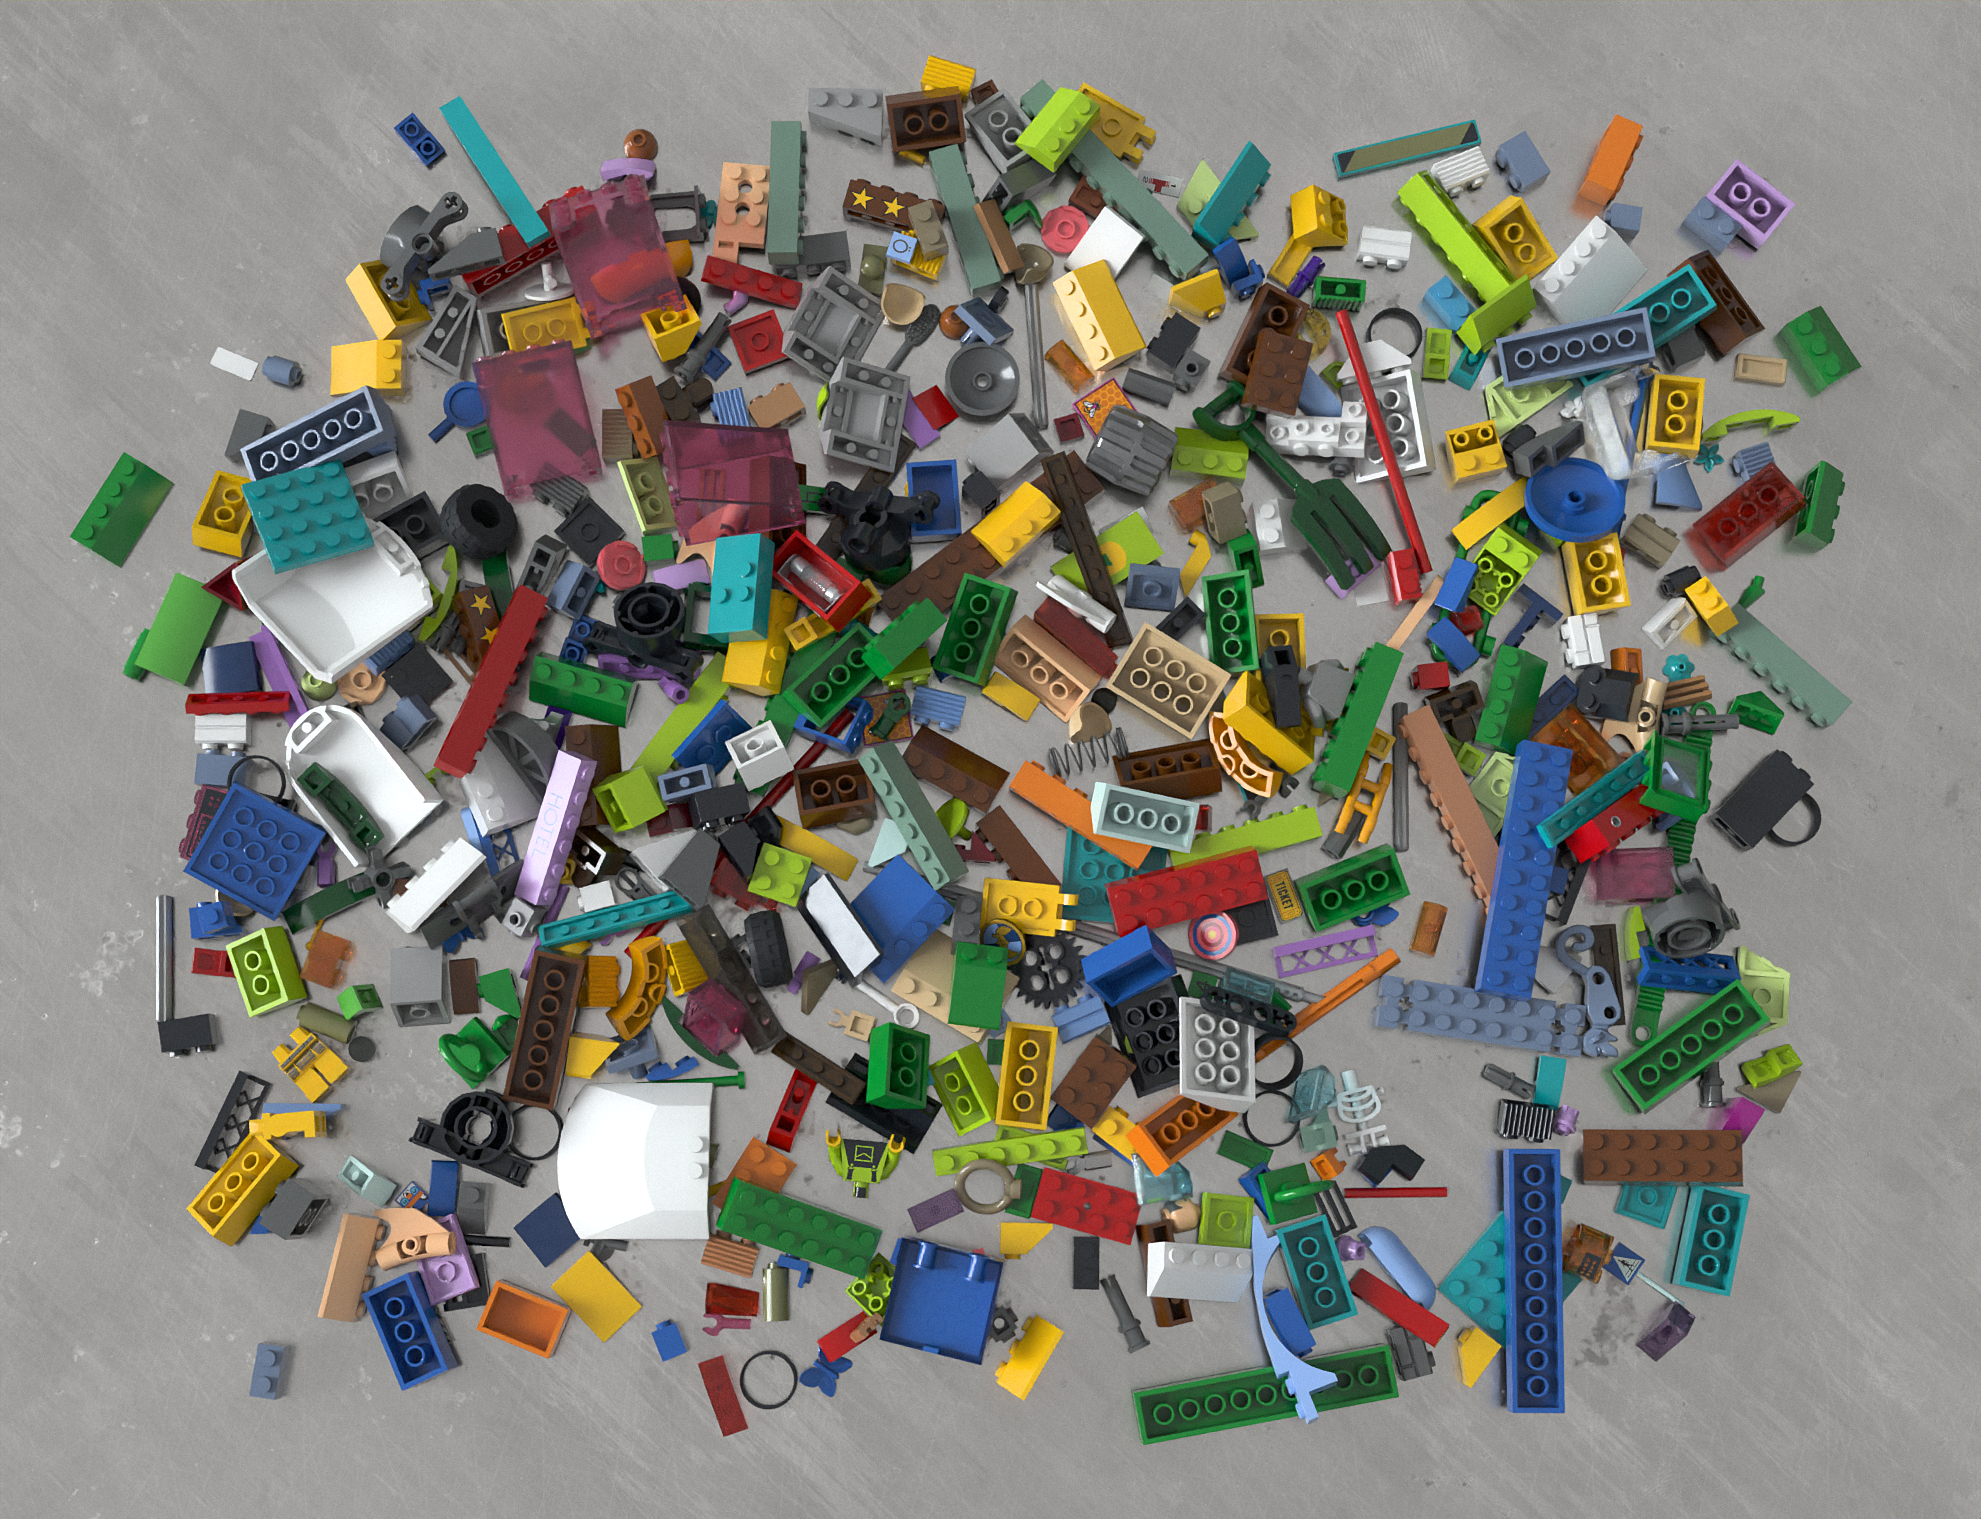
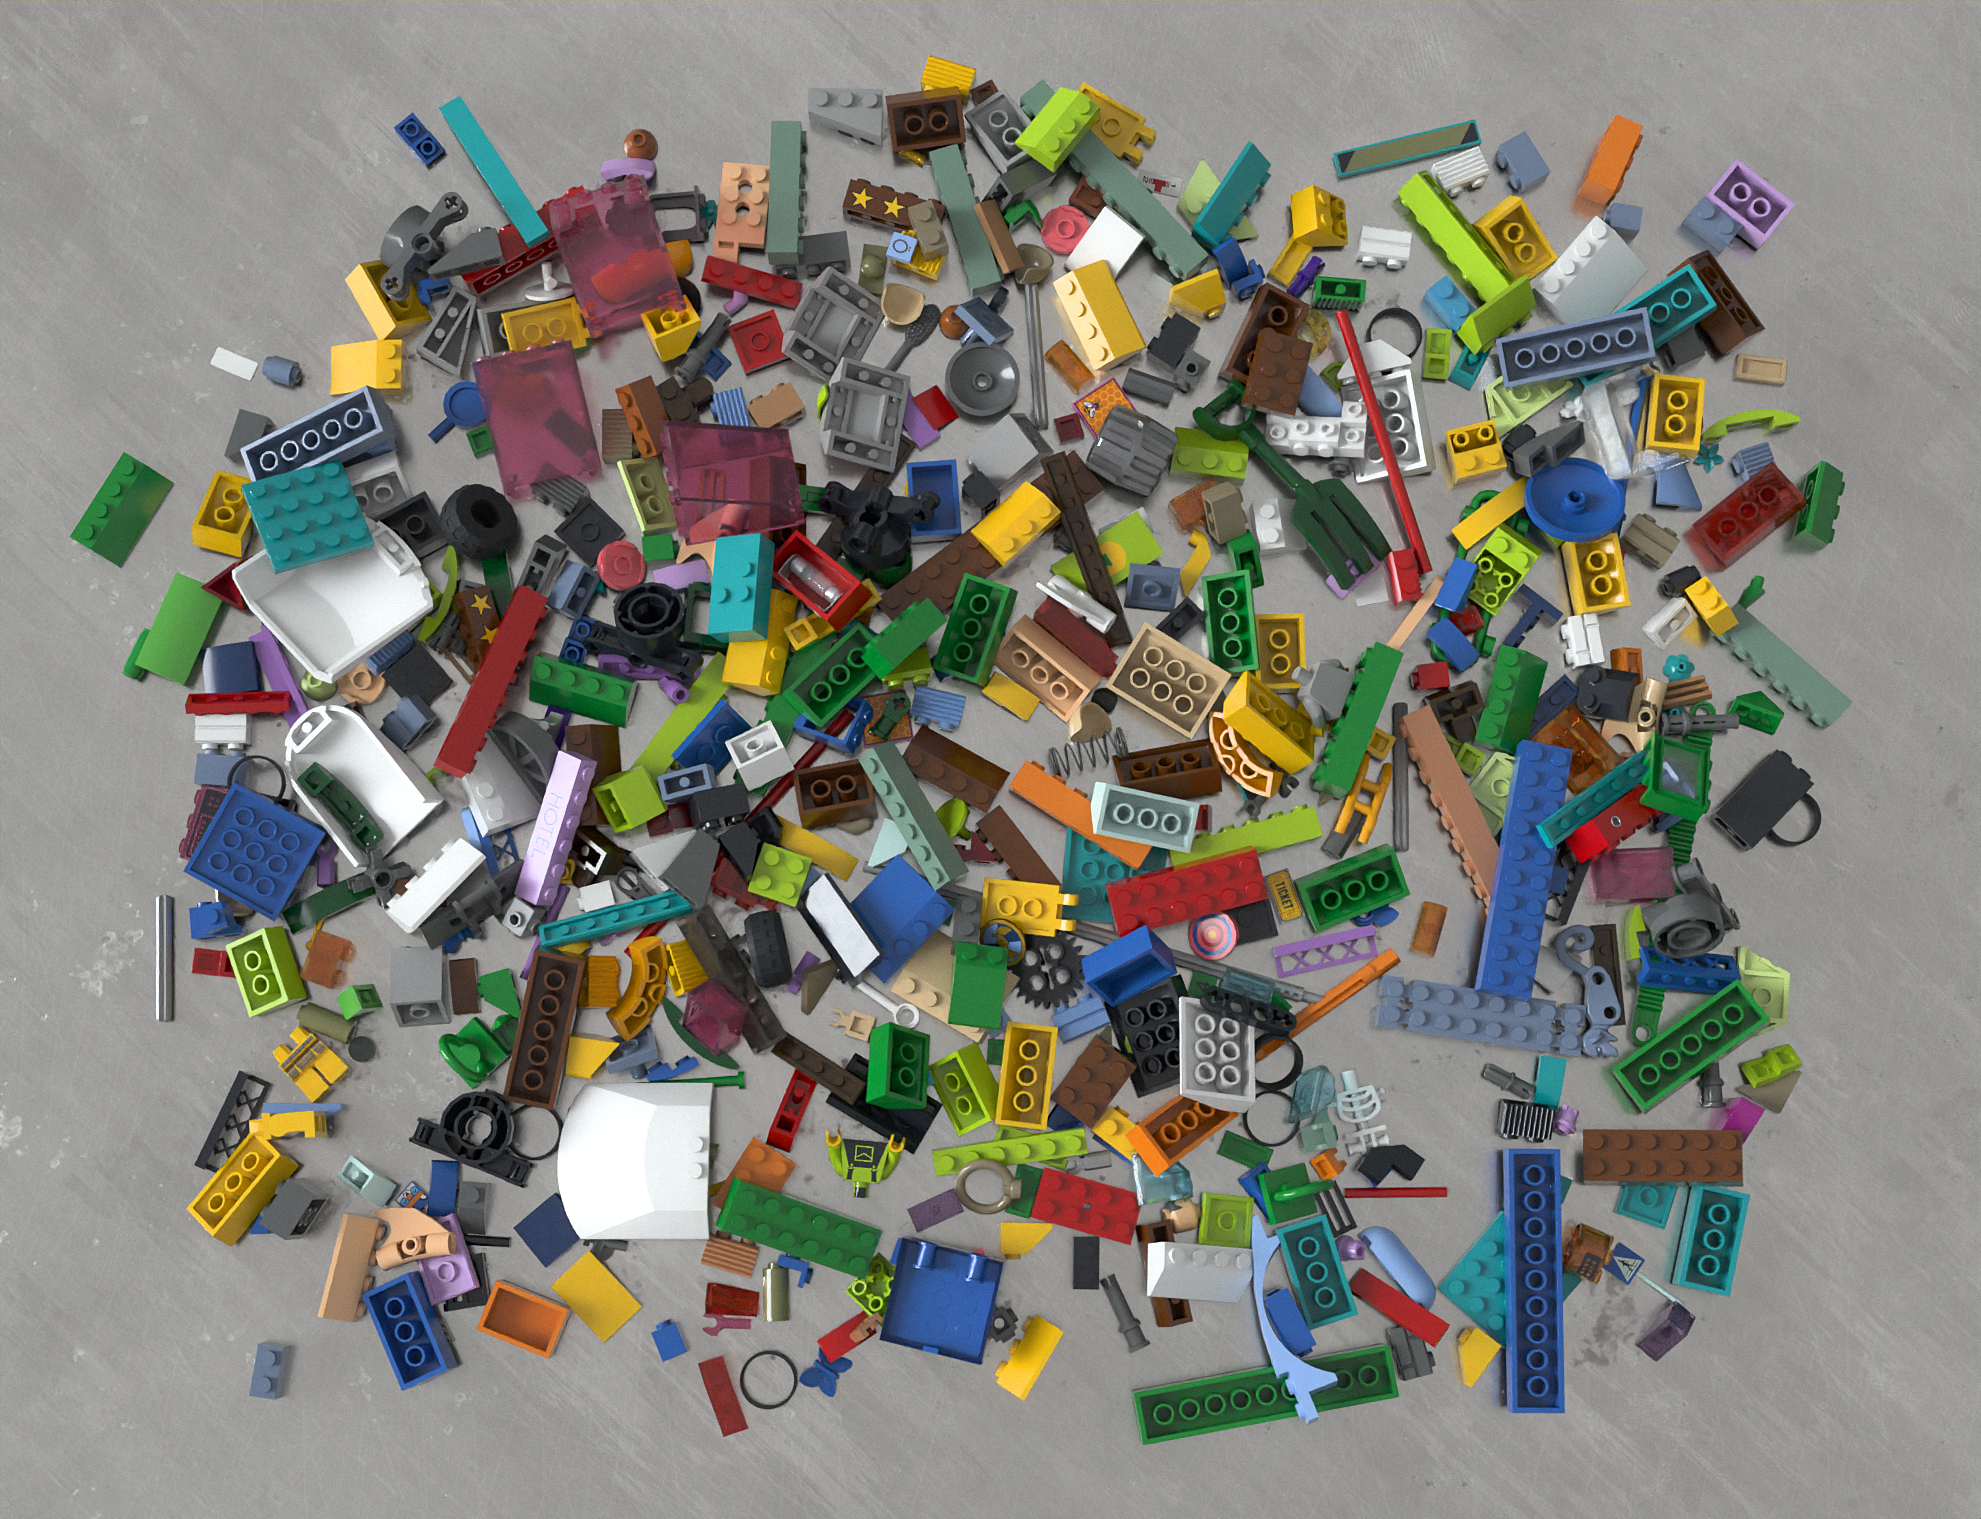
black brick [157,1013,219,1057] -> none
black slope [1260,645,1301,729] -> none
green slope [1779,306,1862,393] -> none

